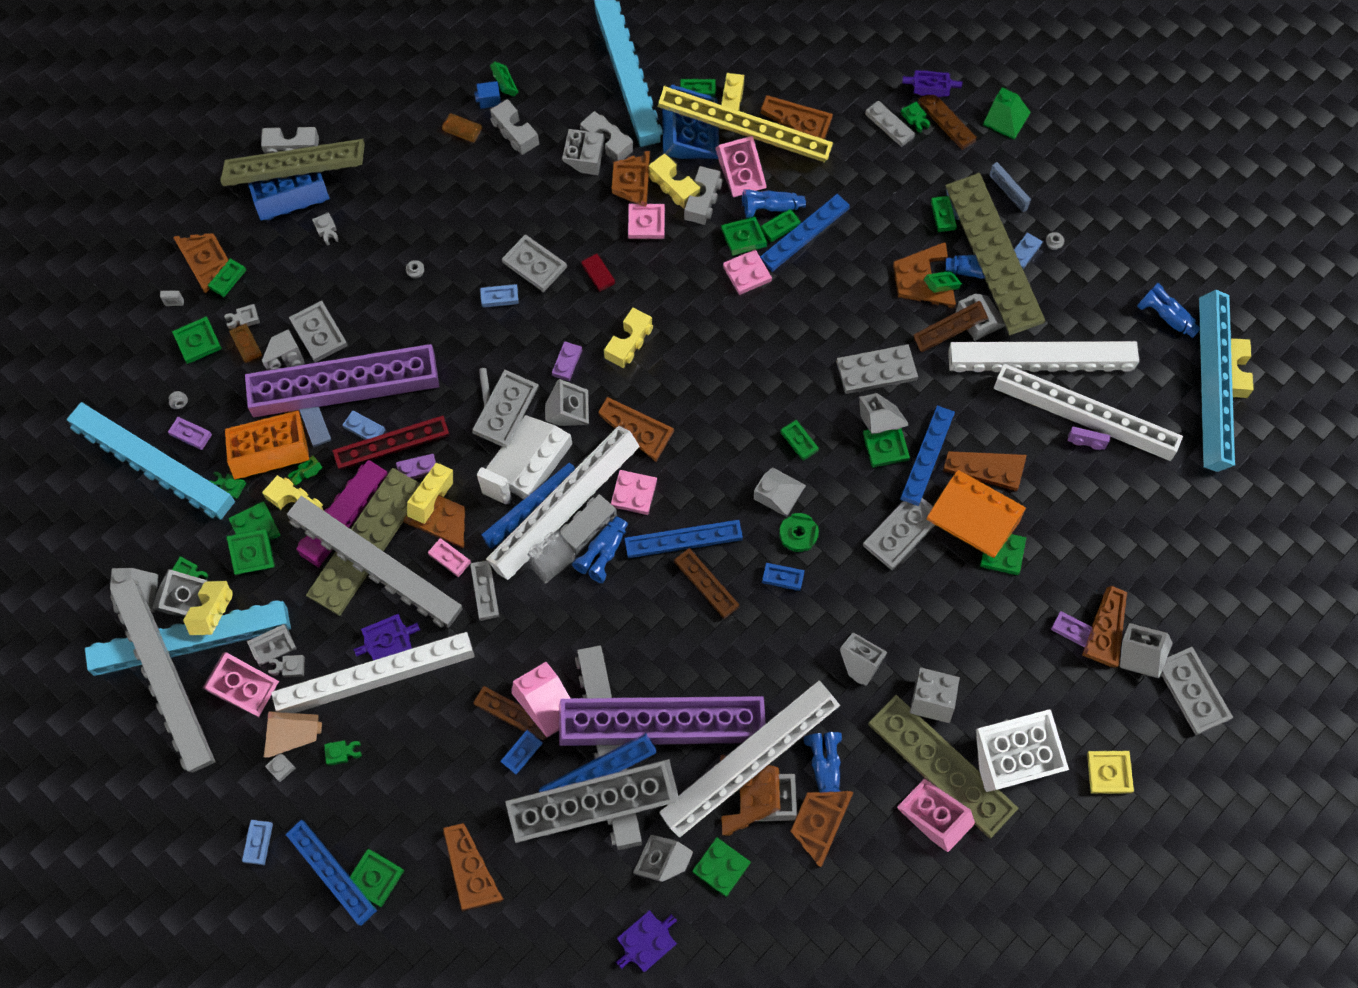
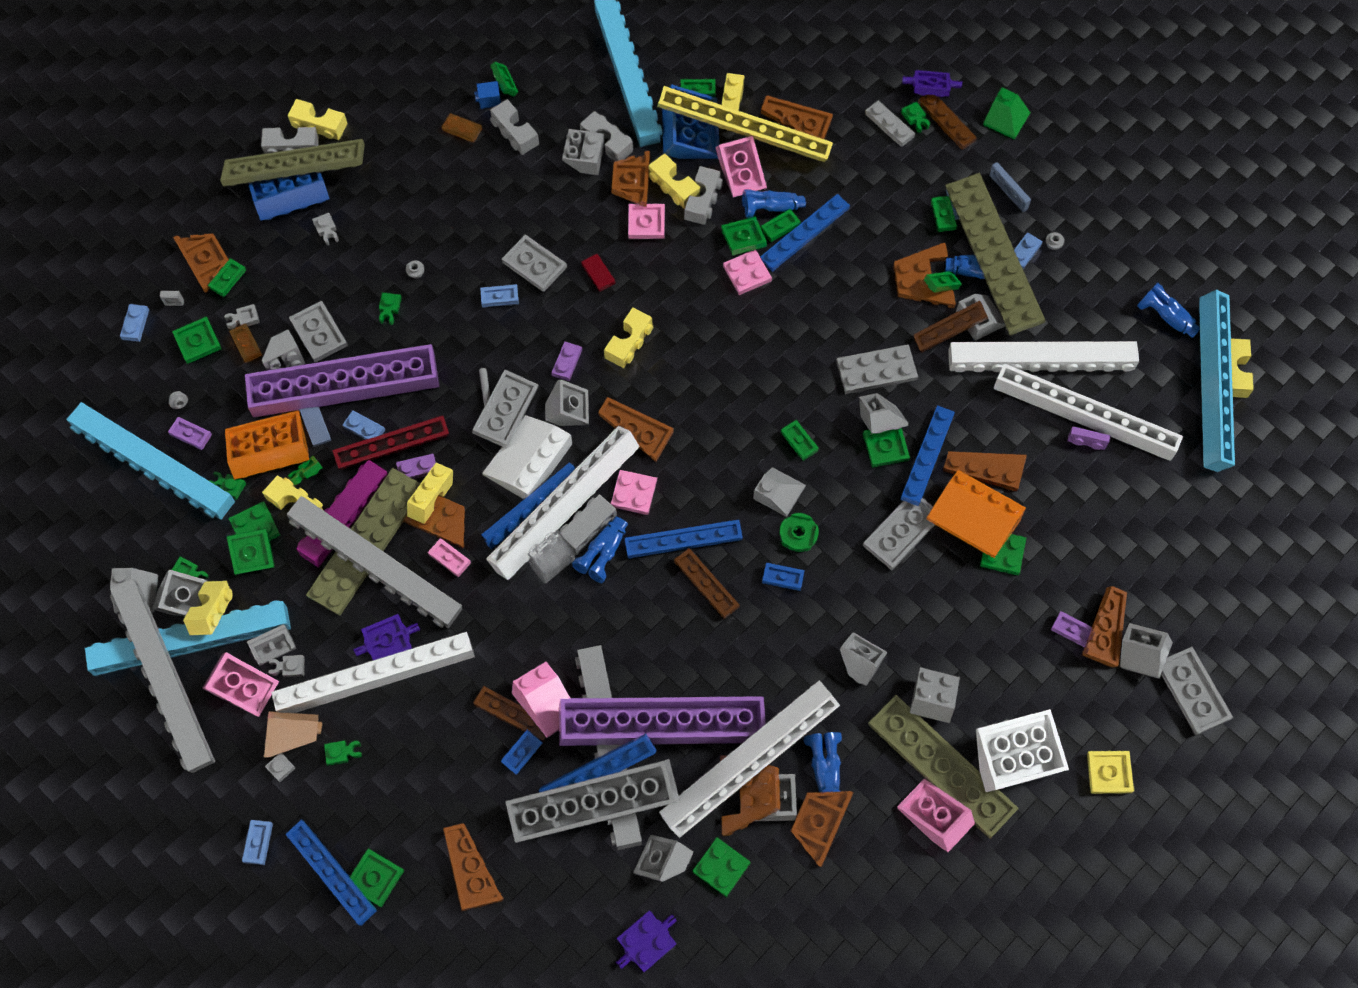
light grey plate [471,561,499,621] -> none
white piece [477,467,512,504] -> none
none -> medium blue plate [120,304,149,342]
none -> light yellow arch [288,99,347,140]
none -> green plate [379,293,401,325]

